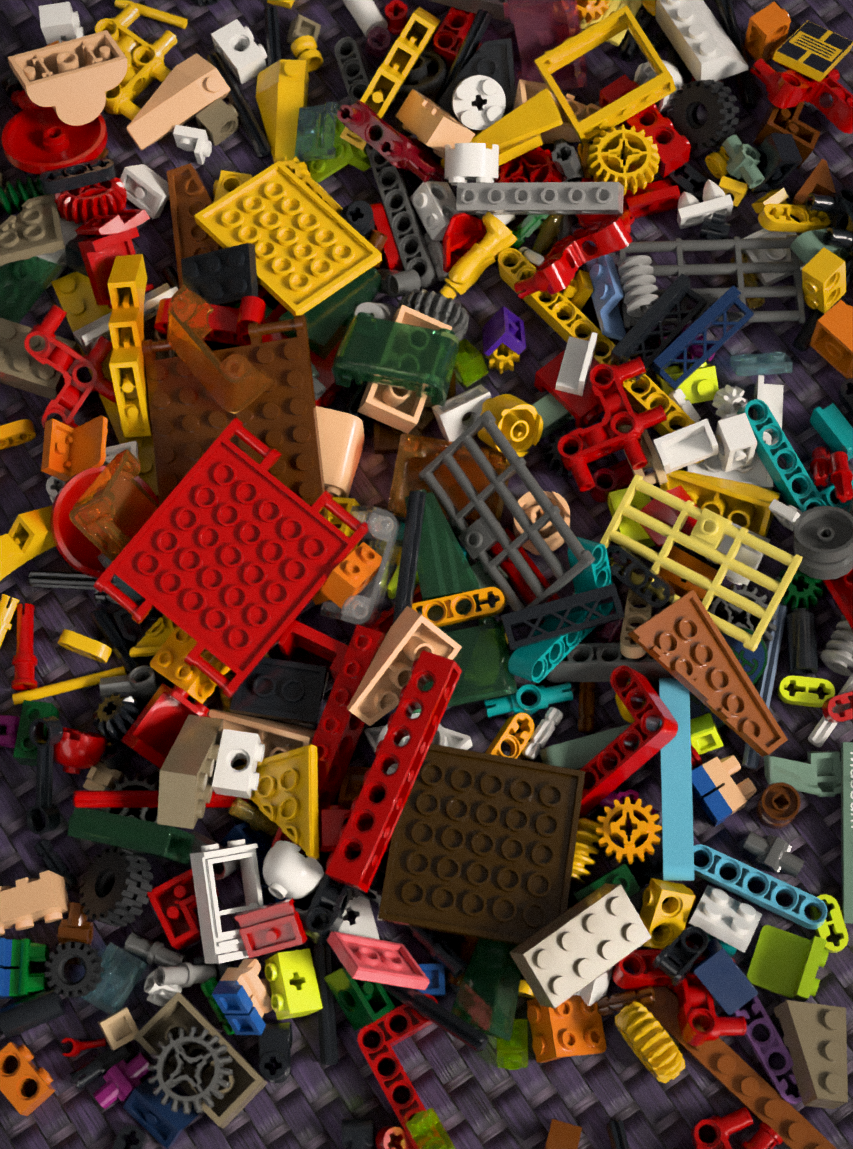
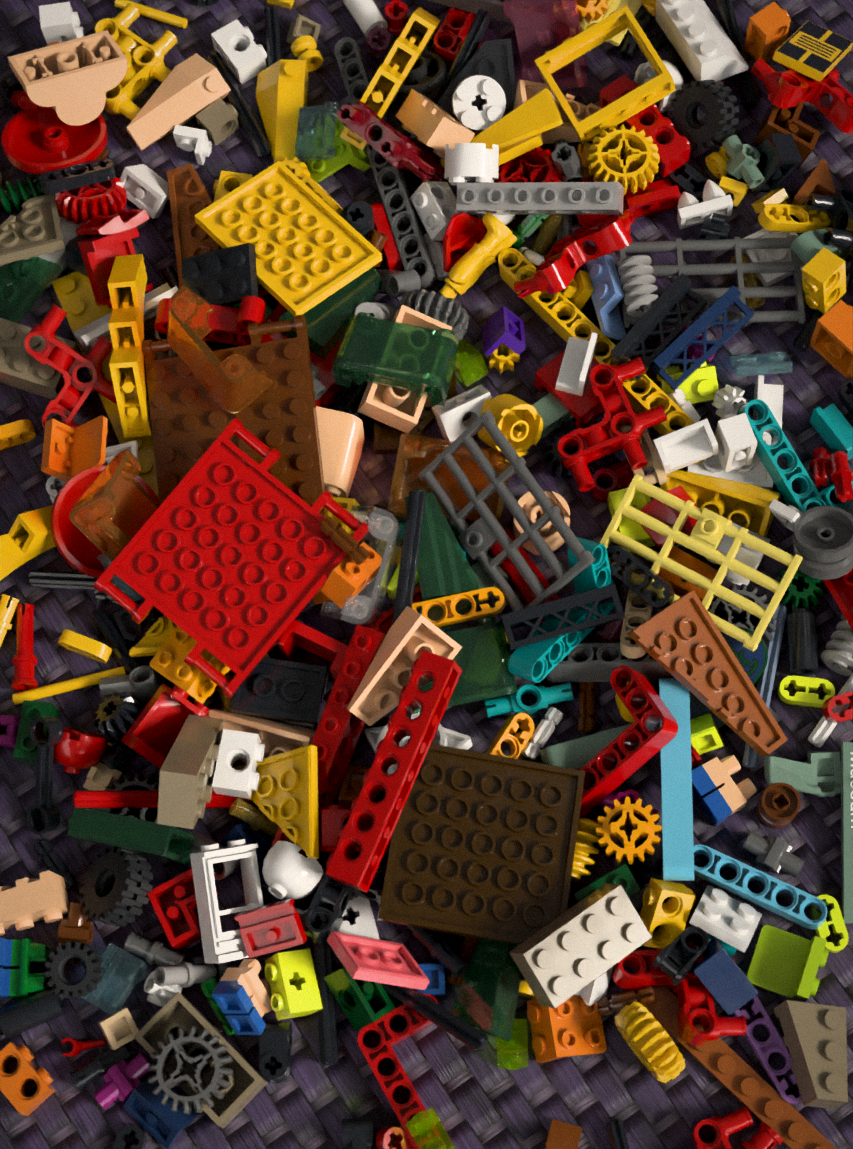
none -> reddish brown axle [319,516,369,565]

